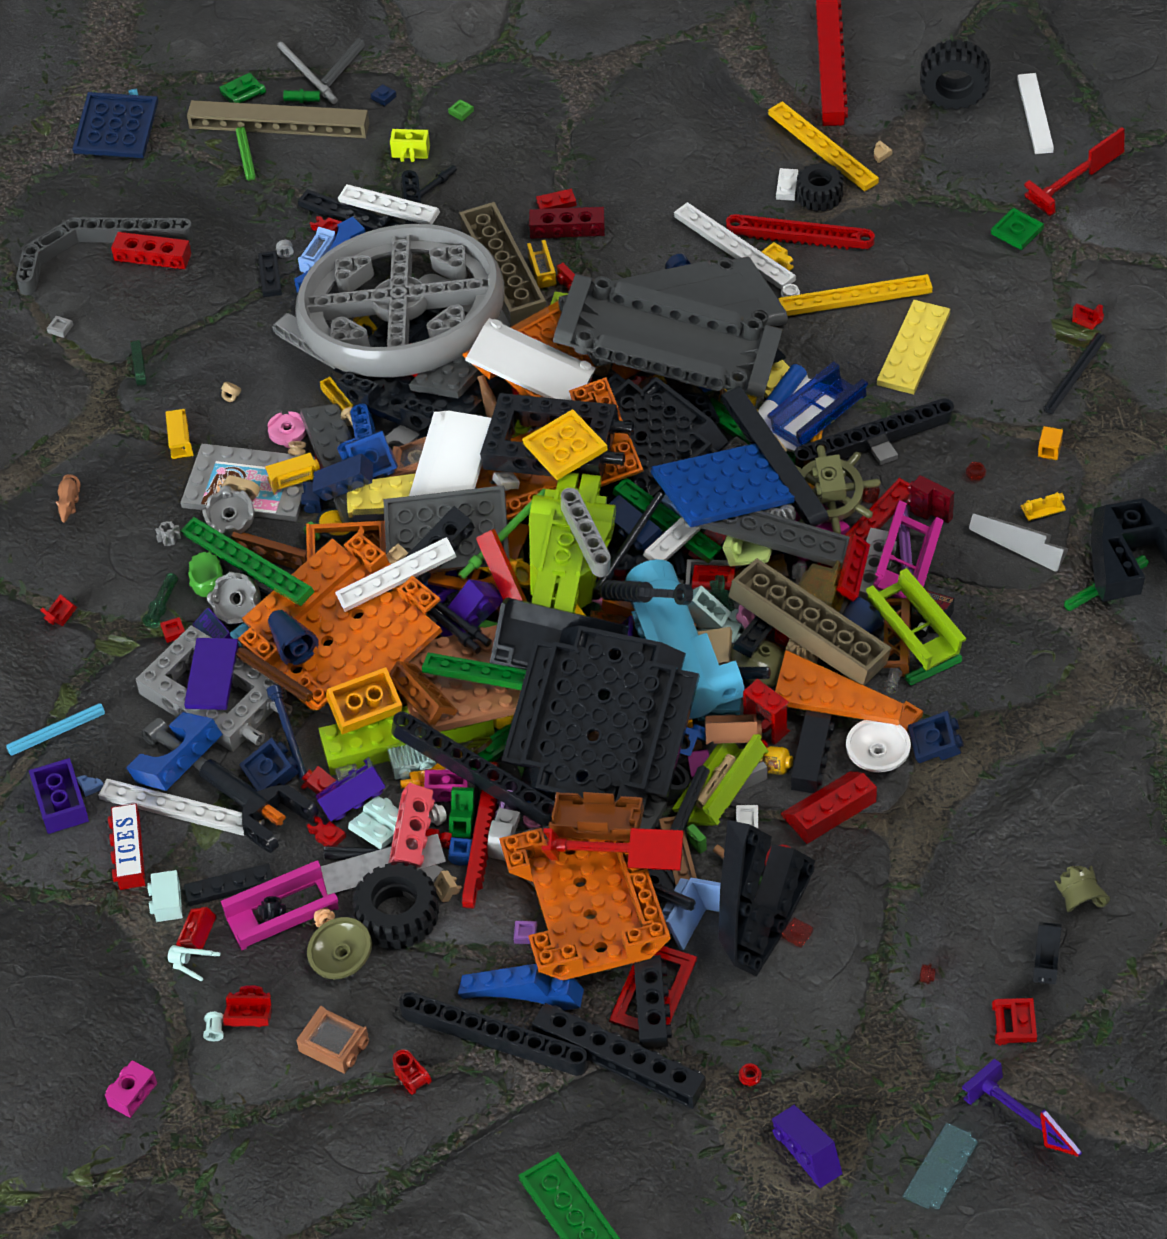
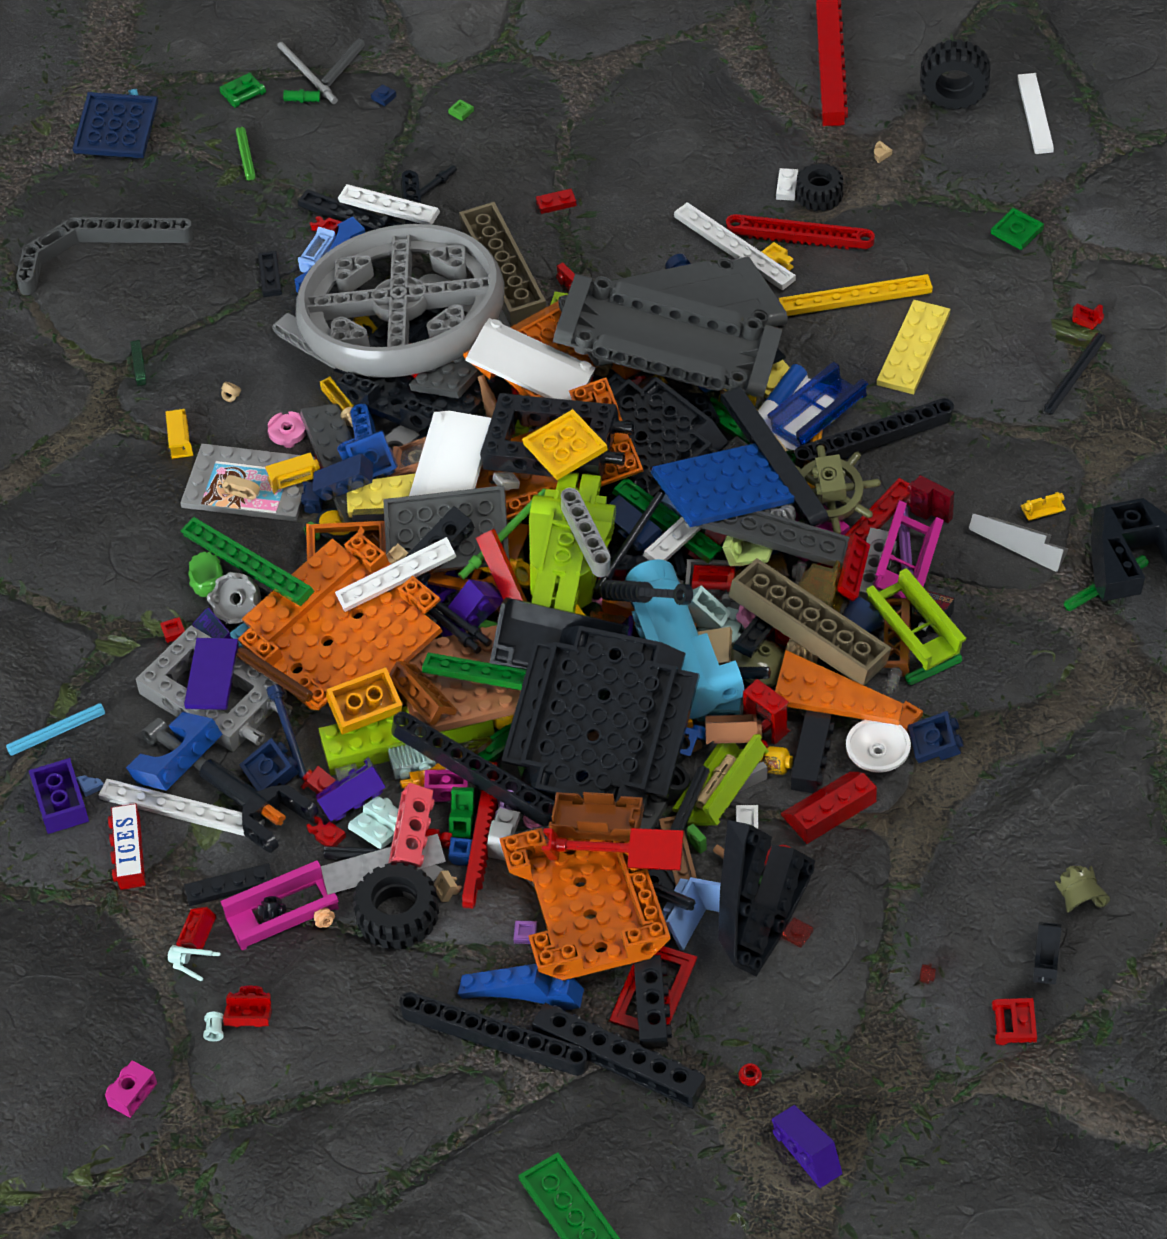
red bracket [40,594,77,627] -> none
light grey tile [47,316,73,338] -> none
nougat animal [56,474,81,523] -> none
red brick [111,232,192,269] -> none
clear green pin [142,573,178,628] -> none
light aqua brick [147,870,183,922] -> none
light grey gear [155,521,181,546] -> none
dark tan brick [187,100,369,138] -> none
light grey plate [202,486,255,537] -> none
dark orange fence [231,532,307,569] -> none
dark blue cone [268,610,319,665] -> none
light grey bush [276,240,294,258] -> none
tan bush [288,441,306,455] -> none
nougat window [296,1006,369,1074] -> none
olive dish [307,917,372,979] -> none
neon yellow brick [390,129,430,162] -> none
red piece [393,1050,432,1095] -> none
white plate [429,804,447,826] -> none
yellow window [527,240,556,289] -> none
dark red brick [529,207,605,239] -> none
magenta slope [687,750,709,779] -> none
clear green plate [710,575,735,612] -> none
yellow plate [768,101,879,191] -> none
white plate [781,284,800,297] -> none
clear red bush [862,487,880,503] -> none
light grey tile [871,441,898,465] -> none
clear light blue windscreen [903,1123,978,1209] -> none
dark purple piece [962,1058,1082,1156] -> none
clear red plate [966,462,986,481] -> none
red piece [1024,127,1125,216] -> none
light orange brick [1038,426,1063,460] -> none

